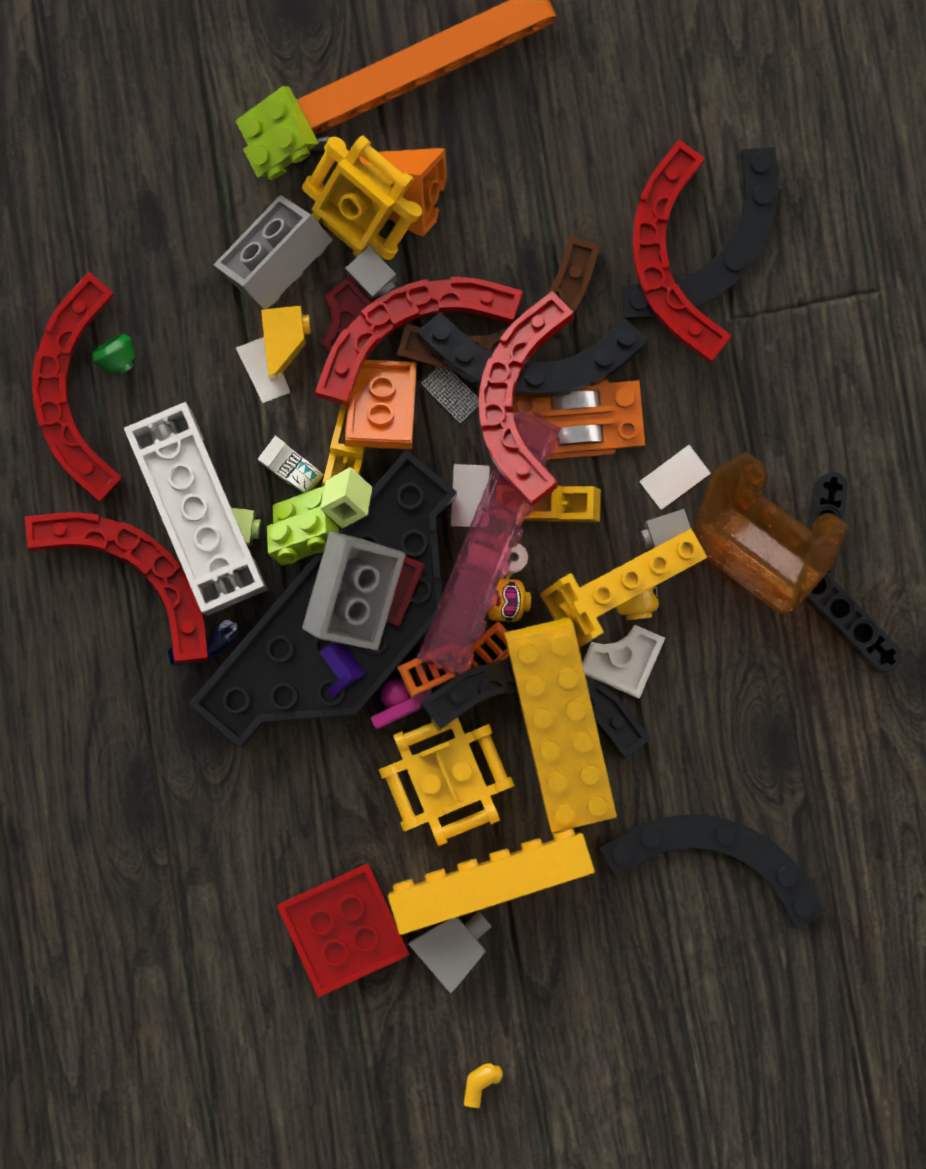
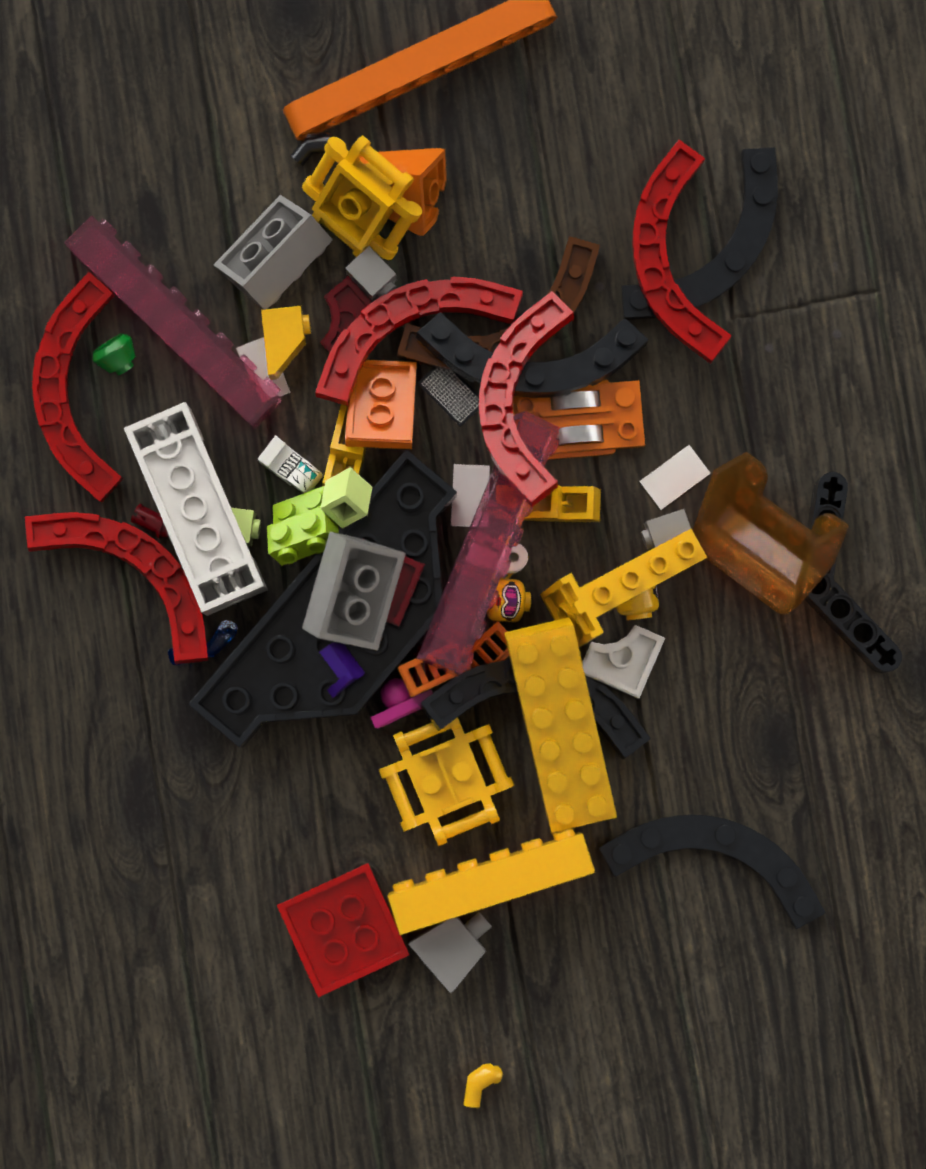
lime plate [235,86,319,180] -> none
none -> clear pink brick [64,215,282,430]
none -> dark red pin [131,503,169,539]

